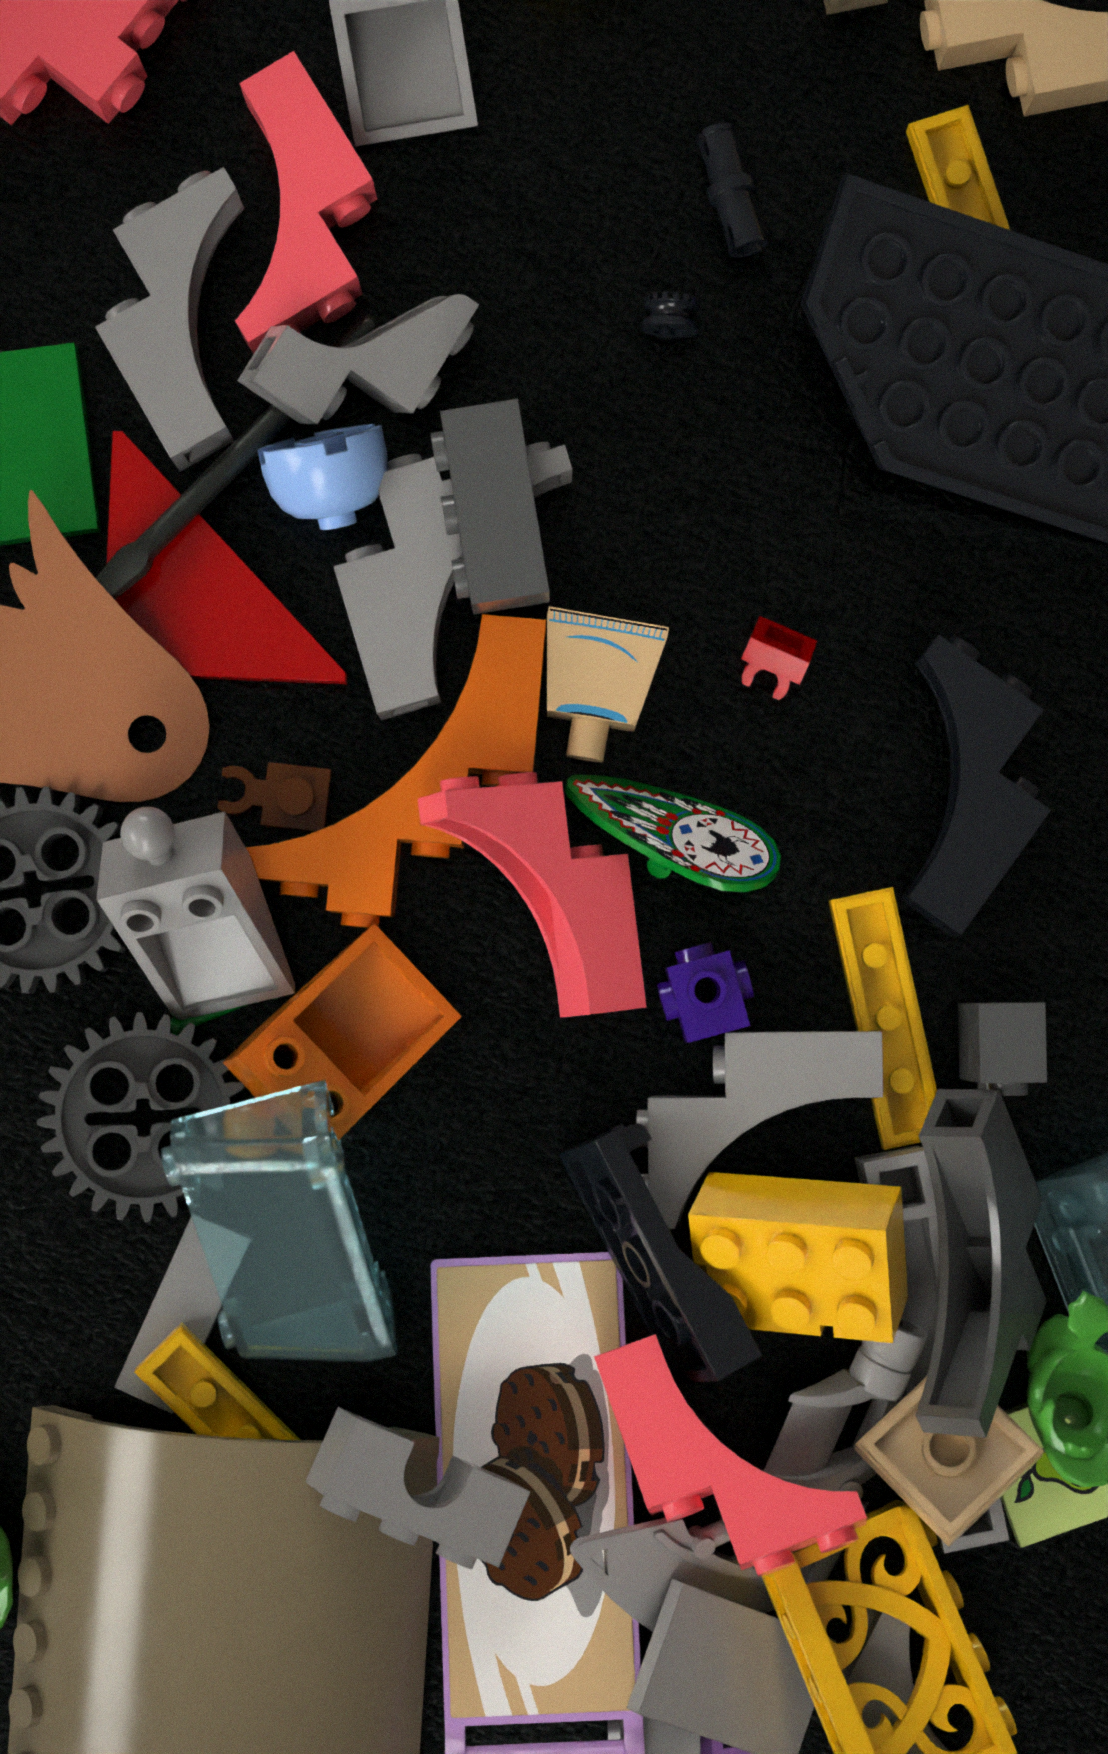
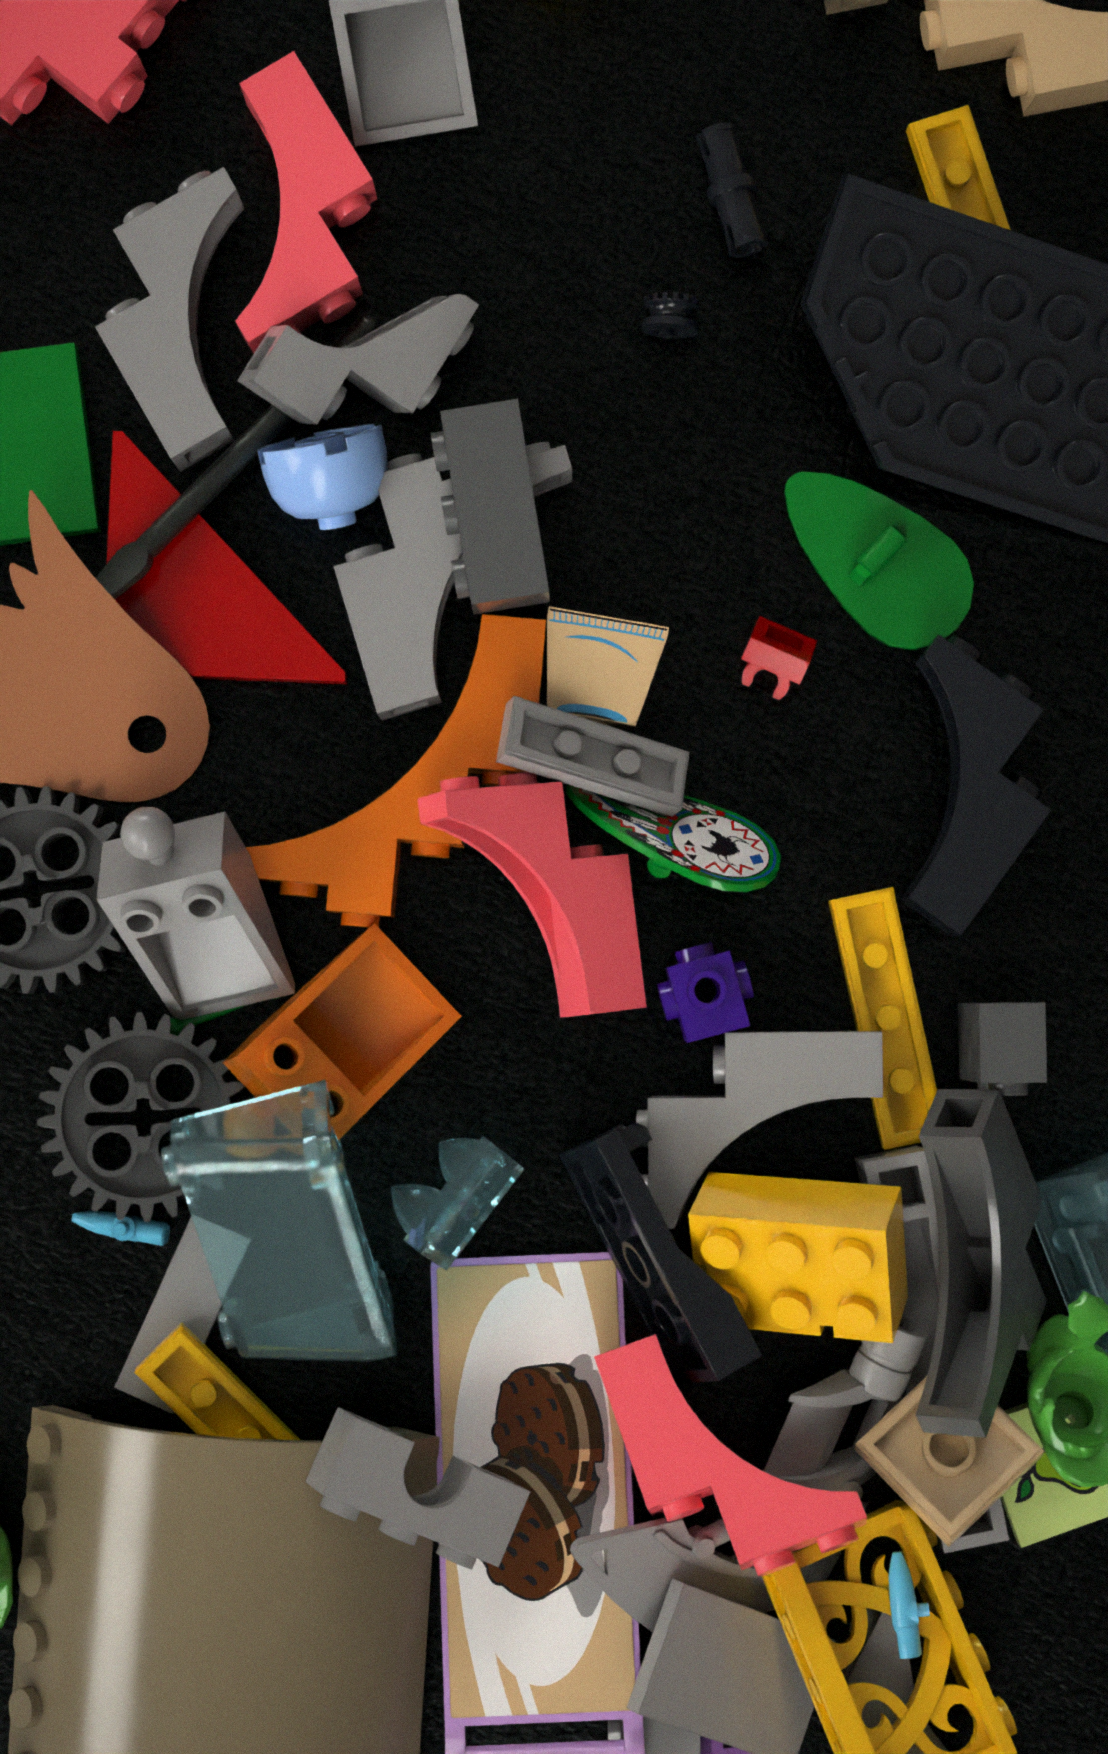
reddish brown plate [218,762,333,832] -> none
none -> medium azure helmet [72,1210,170,1246]
none -> clear light blue tile [391,1136,525,1271]
none -> light grey tile [496,696,689,817]
none -> green shield [784,471,974,650]
none -> medium azure helmet [888,1551,930,1659]

